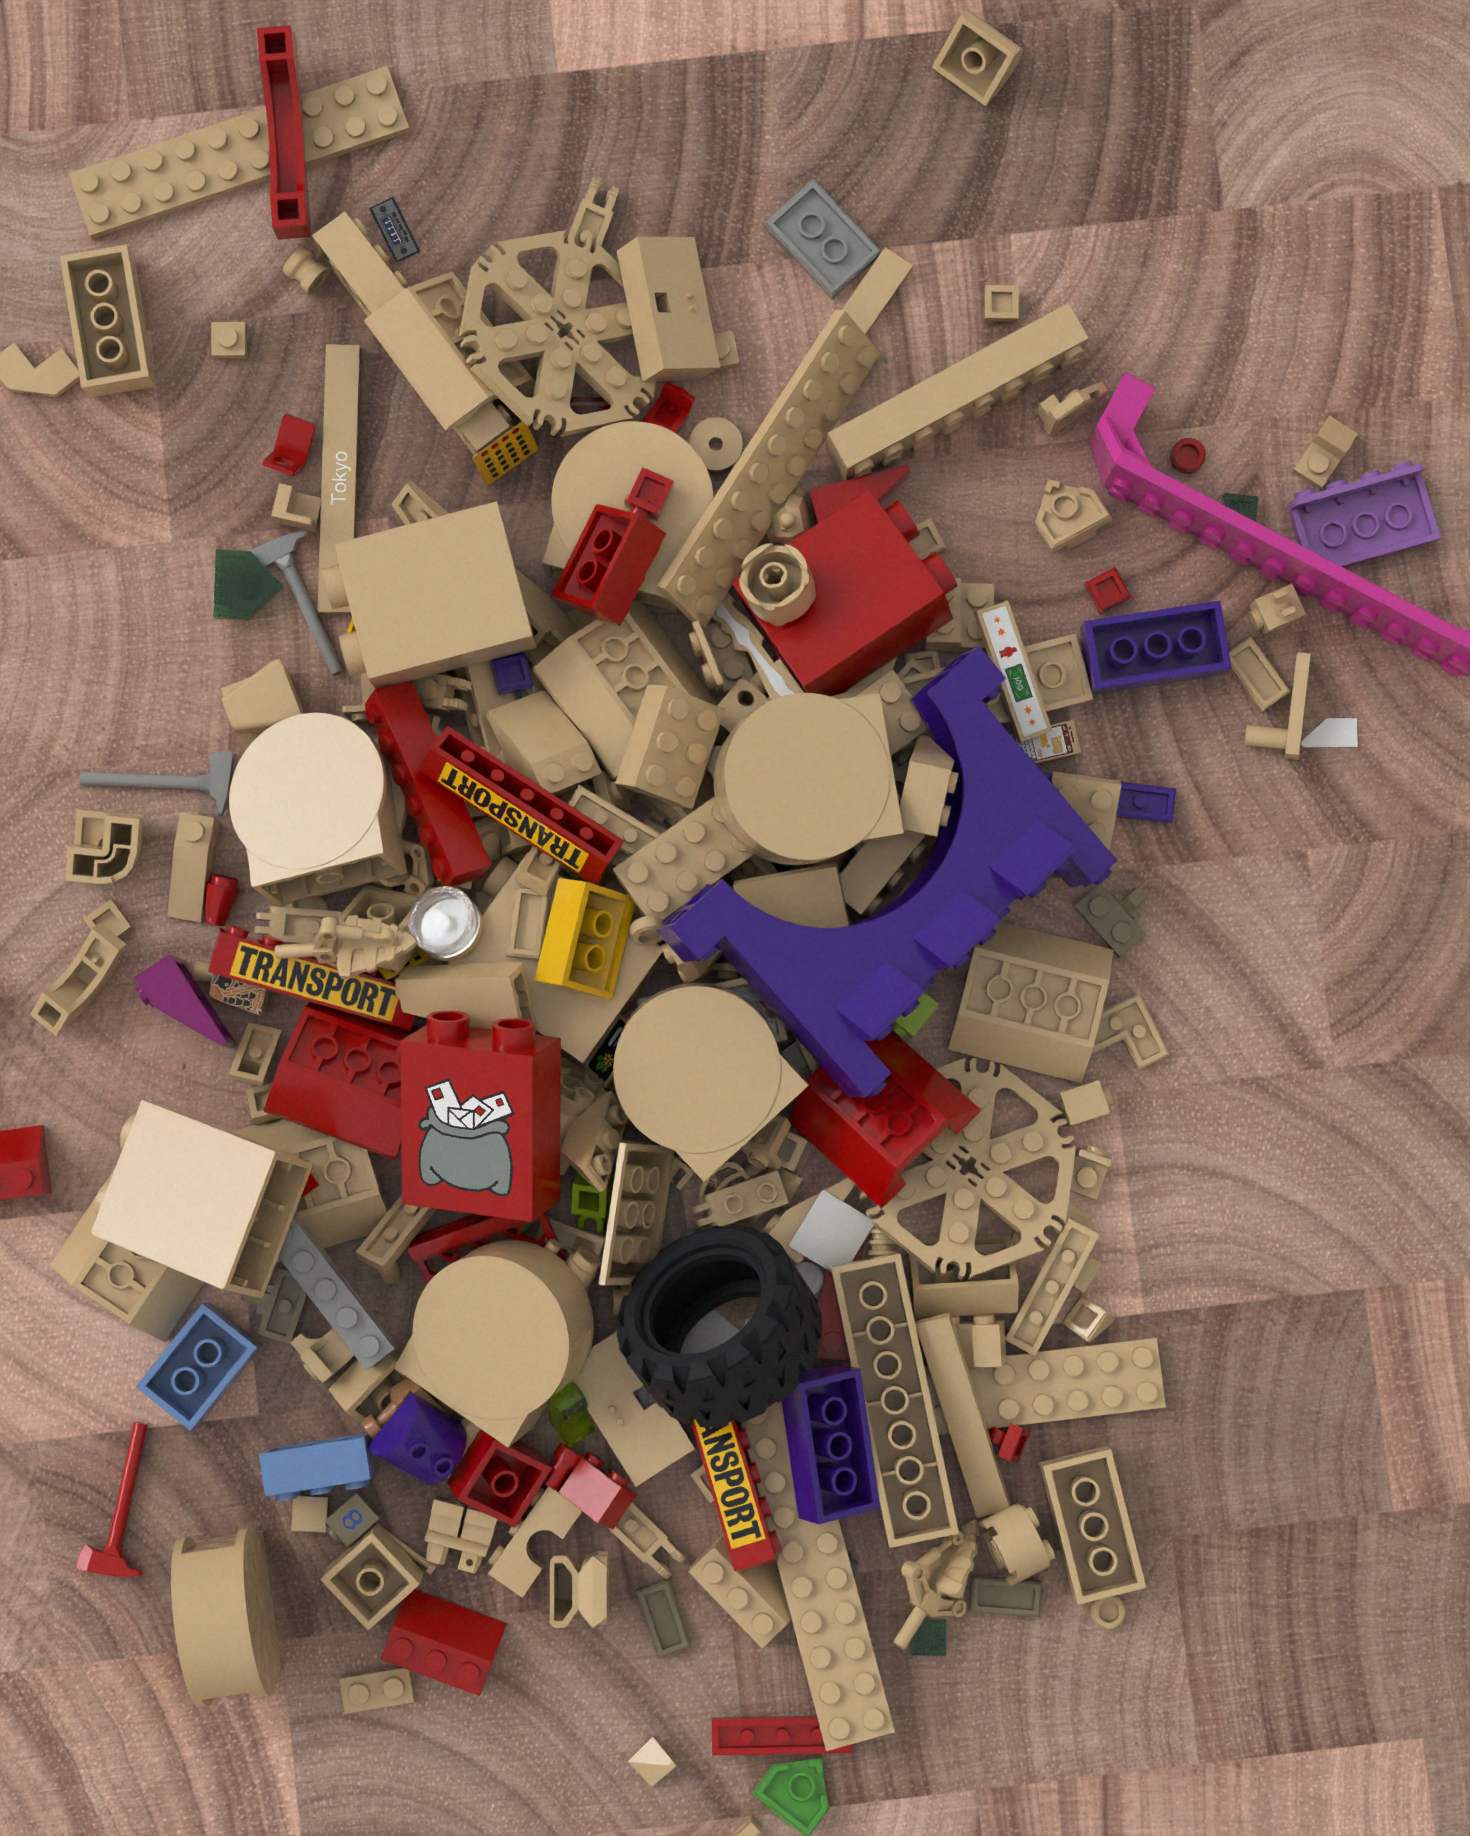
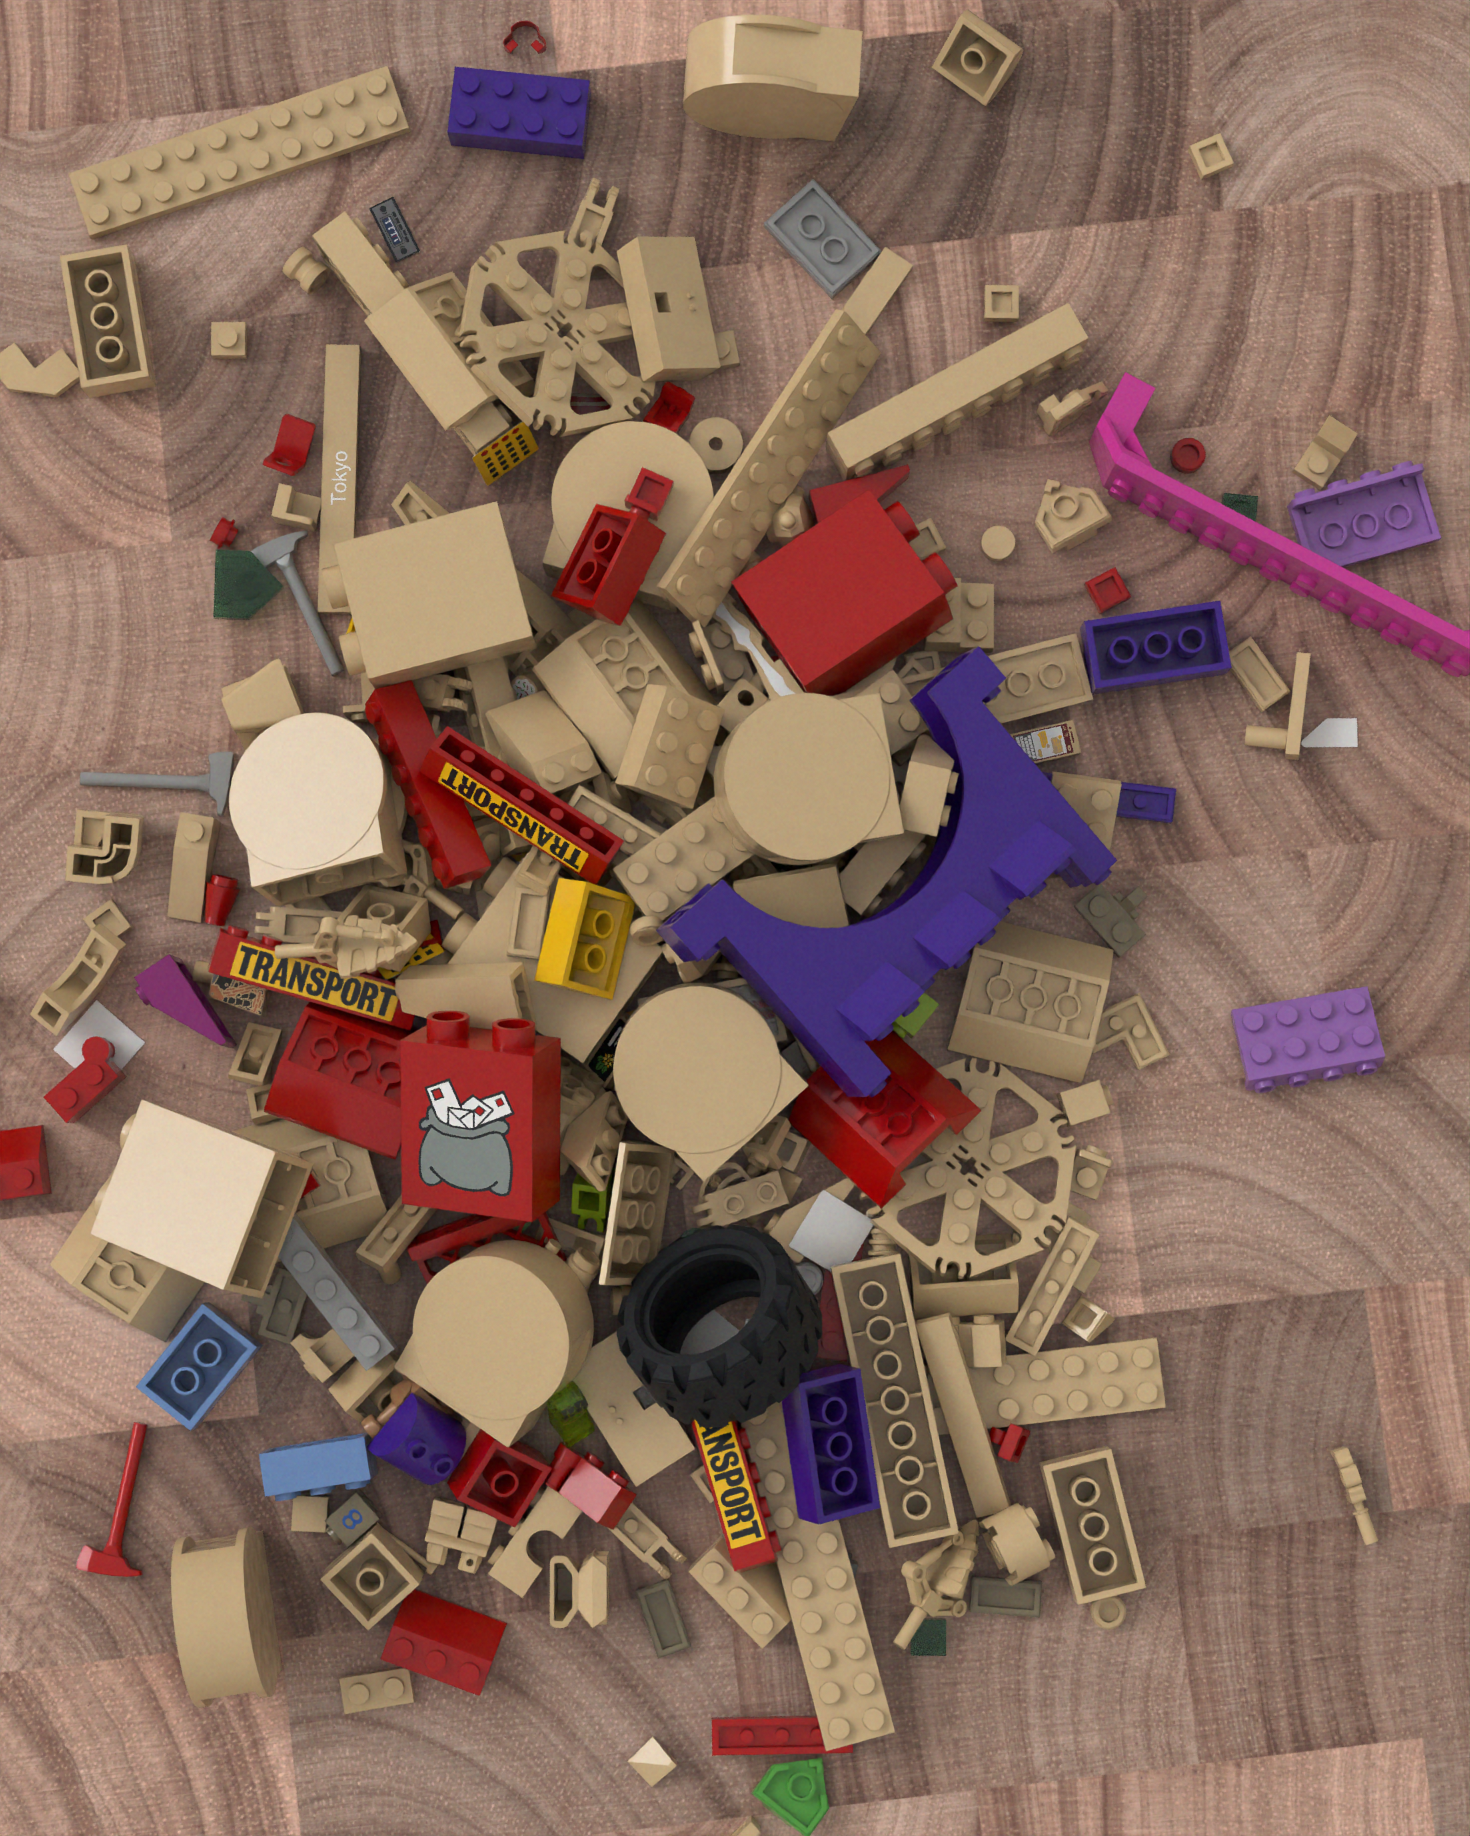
red arch [257,25,312,240] -> none
clear piece [408,886,484,961] -> none
dark purple tile [490,653,534,695] -> none
tan brick [739,543,816,626] -> none
tile [973,600,1052,743] -> none
tan brick [1248,584,1306,637] -> none
none -> red hinge [44,1036,127,1123]
none -> white sticker [53,1000,145,1070]
none -> red plate [209,517,239,549]
none -> dark purple brick [447,66,591,159]
none -> red piece [503,21,547,54]
none -> tan brick [683,15,863,142]
none -> tan tile [980,526,1015,561]
none -> tan tile [1188,133,1234,180]
none -> medium lavender bracket [1231,986,1385,1093]
none -> tan piece [1330,1446,1378,1545]

